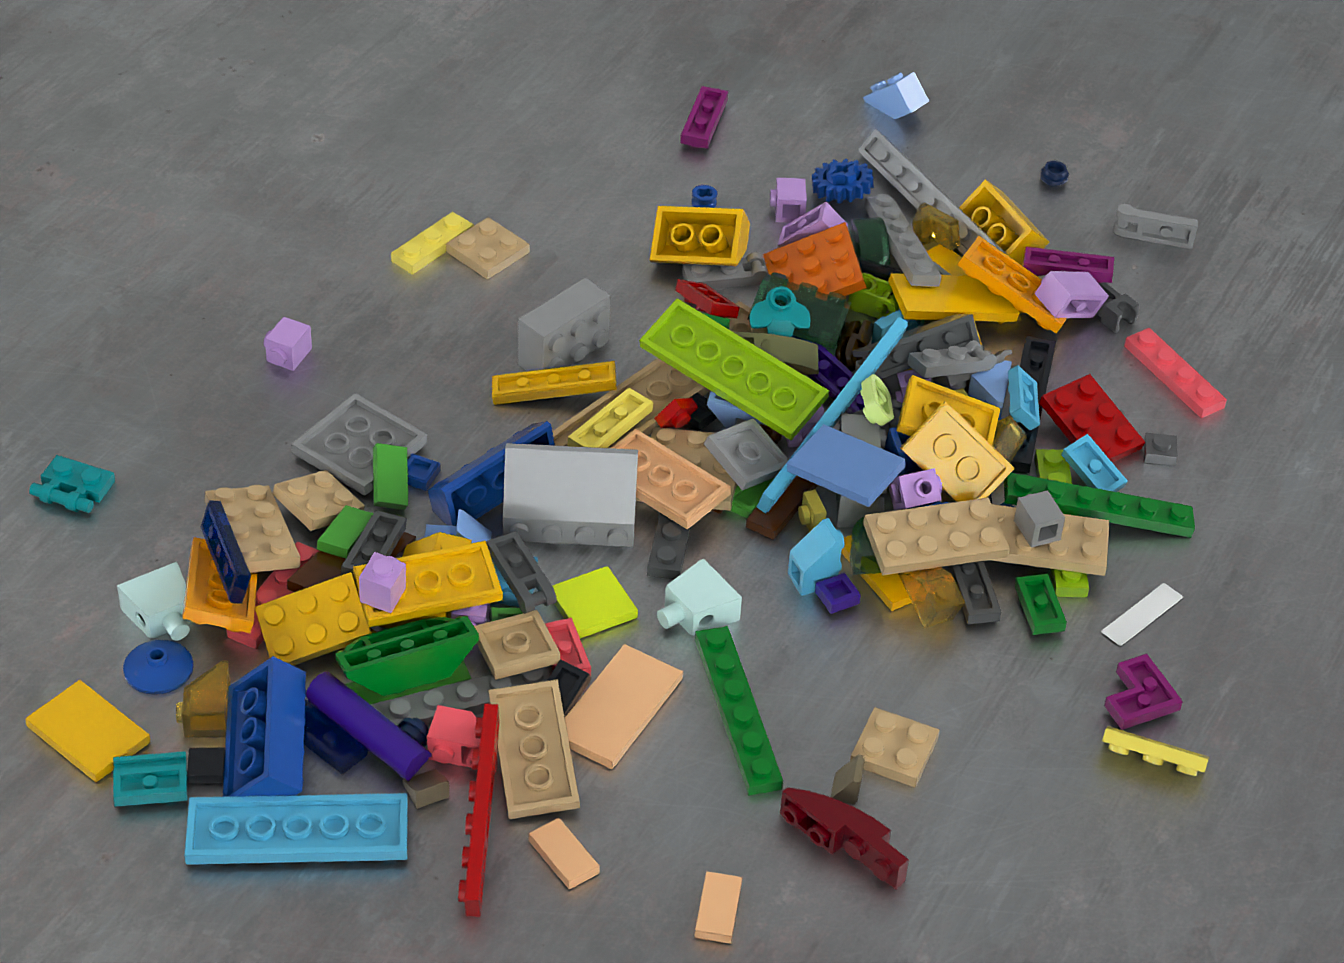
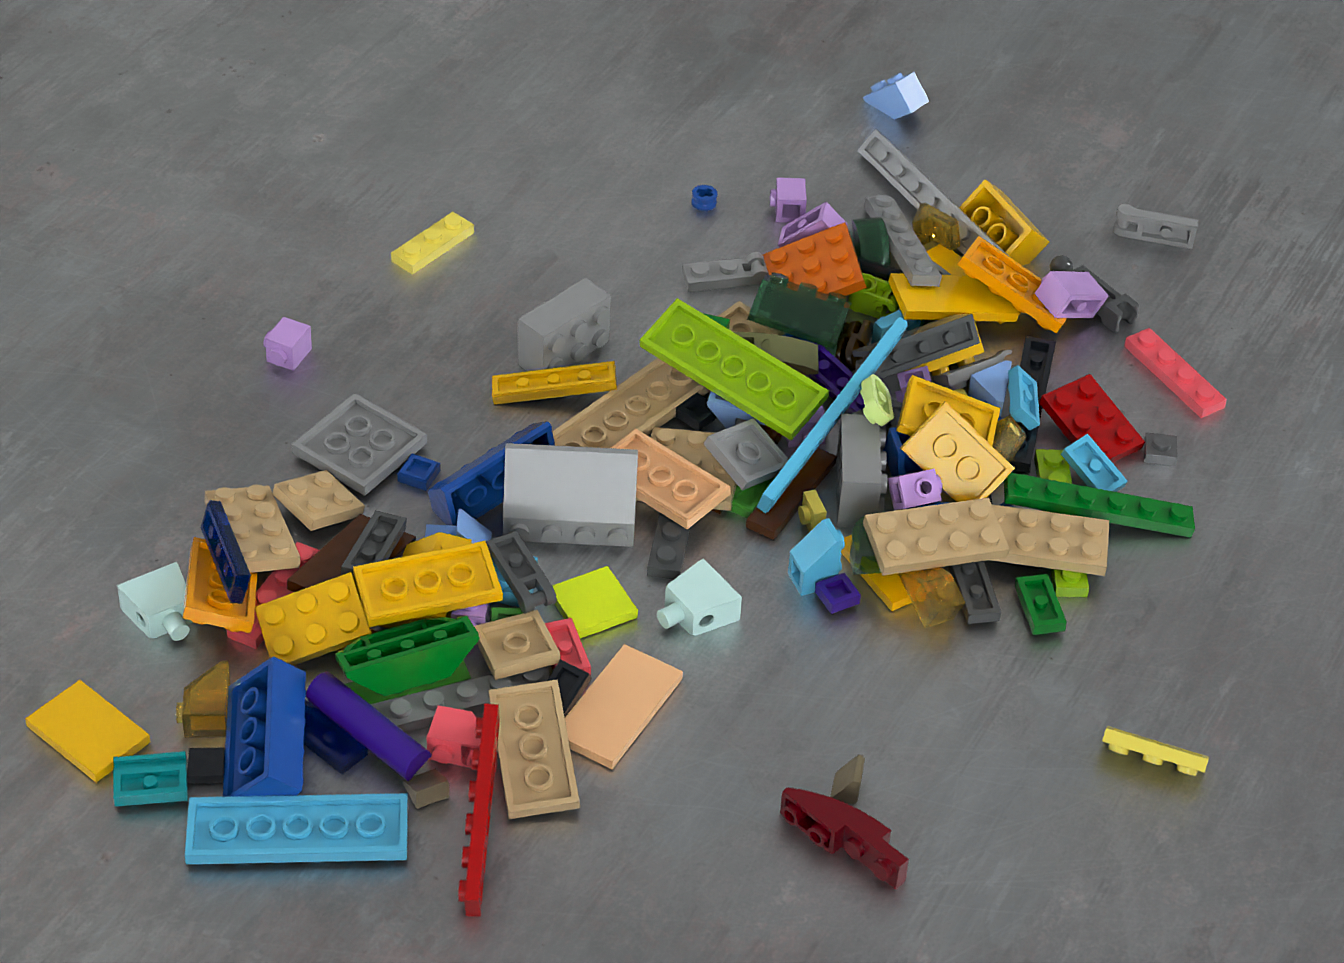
teal plate [29,455,115,513] -> none
blue dish [123,640,193,694] -> none
bright green tile [317,505,374,559] -> none
lavender brick [359,552,406,613] -> none
bright green tile [373,443,408,510] -> none
dark blue plate [399,718,429,746] -> none
tan plate [446,217,530,280] -> none
light nougat tile [529,817,600,890] -> none
light yellow plate [568,388,653,448] -> none
yellow slope [650,206,750,266] -> none
red plate [654,398,698,429] -> none
red plate [675,279,740,319] -> none
magenta plate [680,86,728,149] -> none
light nougat tile [694,871,742,944] -> none
green plate [695,626,783,796] -> none
teal plate [749,286,811,337] -> none
medium blue tile [787,424,905,507] -> none
blue gear [812,159,874,204] -> none
tan plate [850,707,940,788] -> none
light grey plate [907,340,997,378] -> none
light grey brick [1014,490,1065,548] -> none
magenta plate [1023,247,1114,283] -> none
dark blue plate [1040,161,1069,186] -> none
white sticker [1101,583,1183,646] -> none
magenta plate [1104,654,1183,730] -> none

